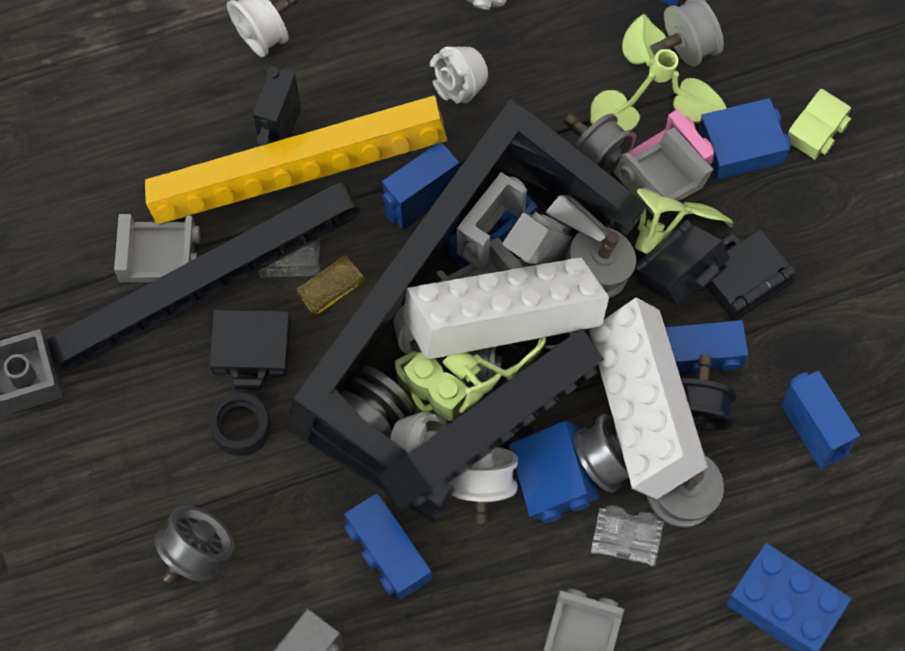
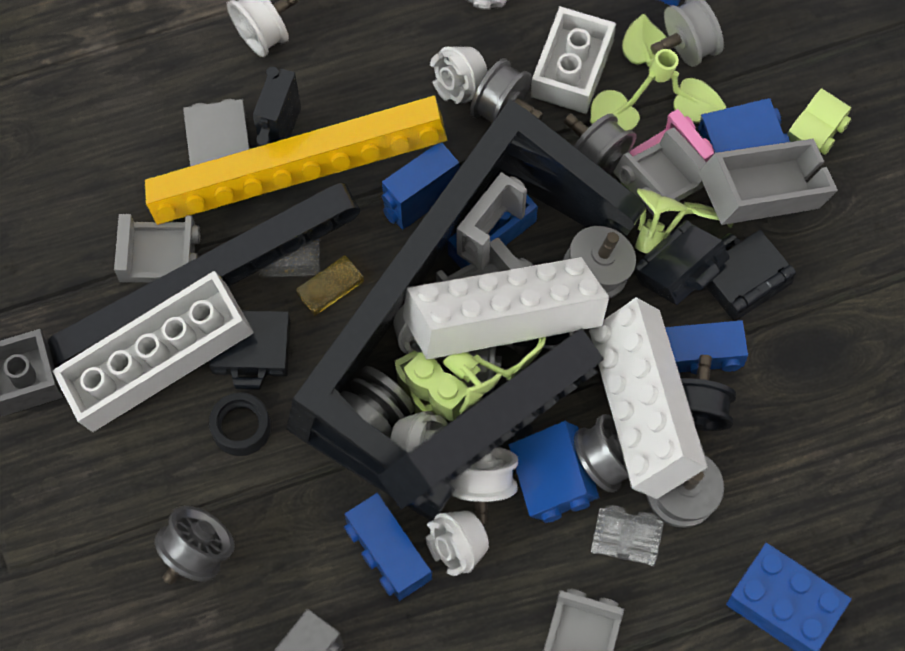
light grey brick [502,211,574,265] -> none
light grey slope [546,195,610,241] -> none
blue brick [781,370,860,470] -> none
none -> white brick [52,271,254,432]
none -> light grey panel [183,99,250,166]
none -> white cone [426,511,489,576]
none -> flat silver wheel [470,58,544,125]
none -> white brick [531,7,616,114]
none -> light grey piece [698,139,838,225]

